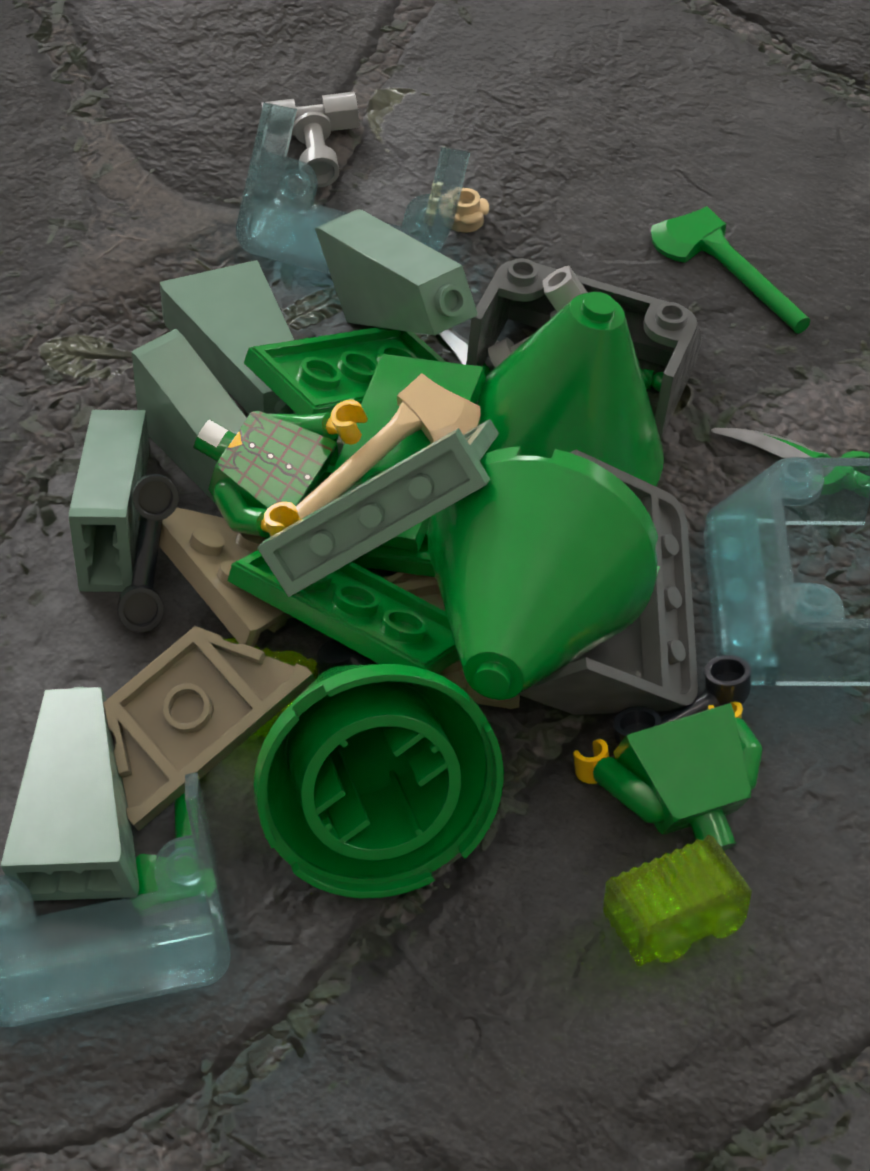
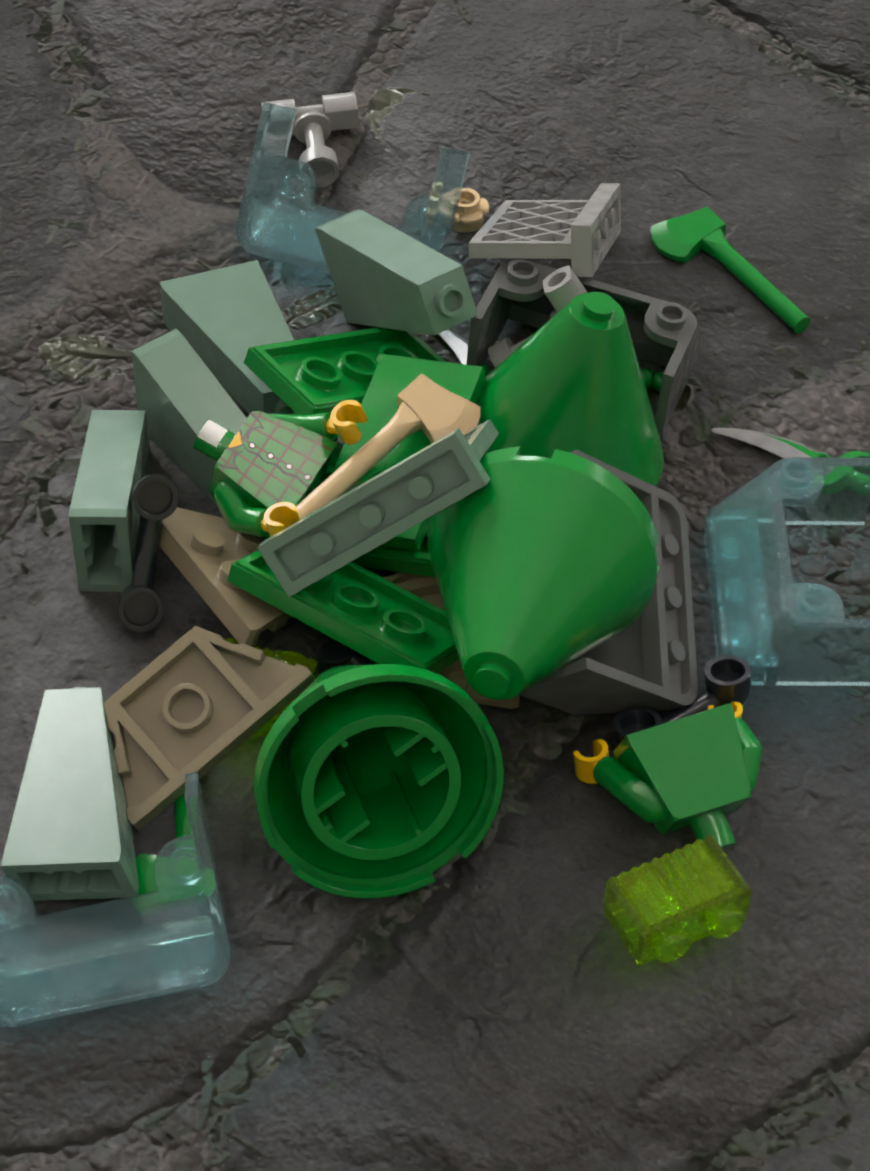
none -> light grey fence [468,183,621,277]

